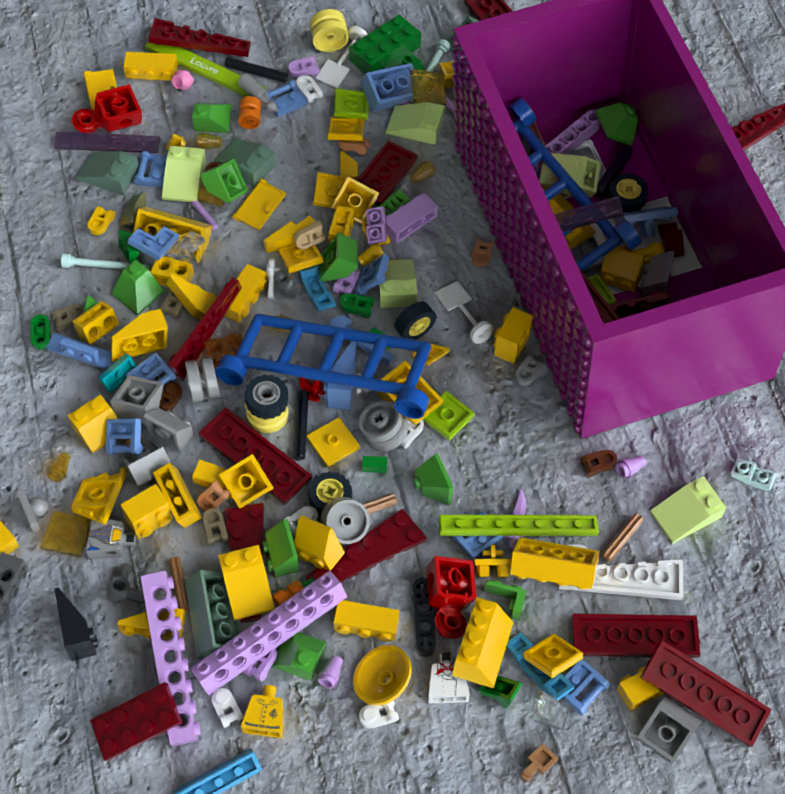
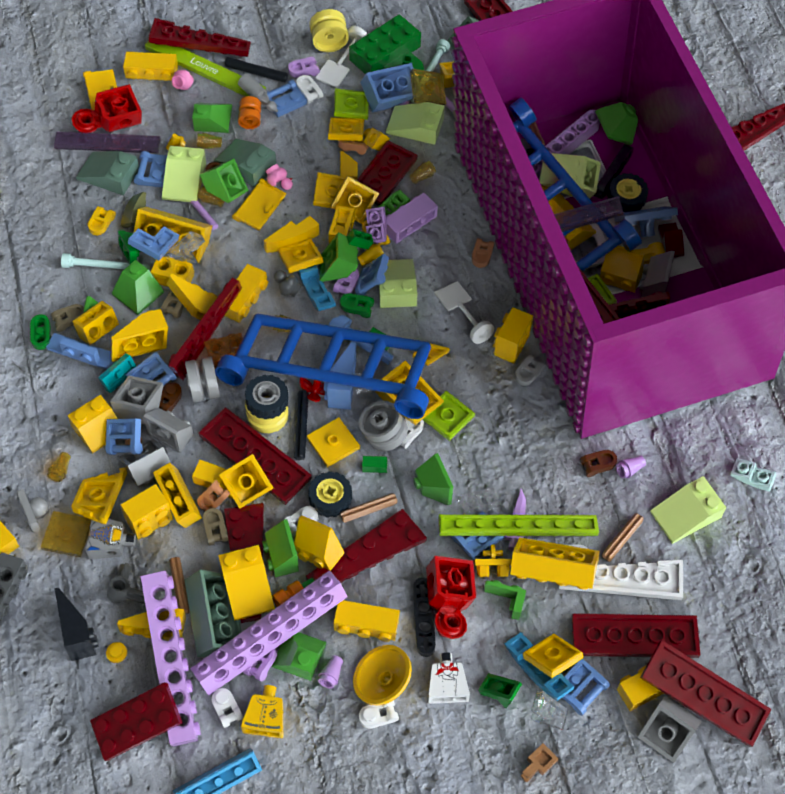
white piece [267,259,280,299] -> none
tan plate [293,221,325,249] -> none
light grey wheel [321,497,370,544] -> none
black wheel [394,301,437,340] -> none
yellow slope [452,597,514,688] -> none
none -> yellow plate [106,642,127,663]
none -> bright pink animal [265,164,293,190]
none -> green piece [347,229,374,250]
none -> yellow bracket [363,127,390,151]

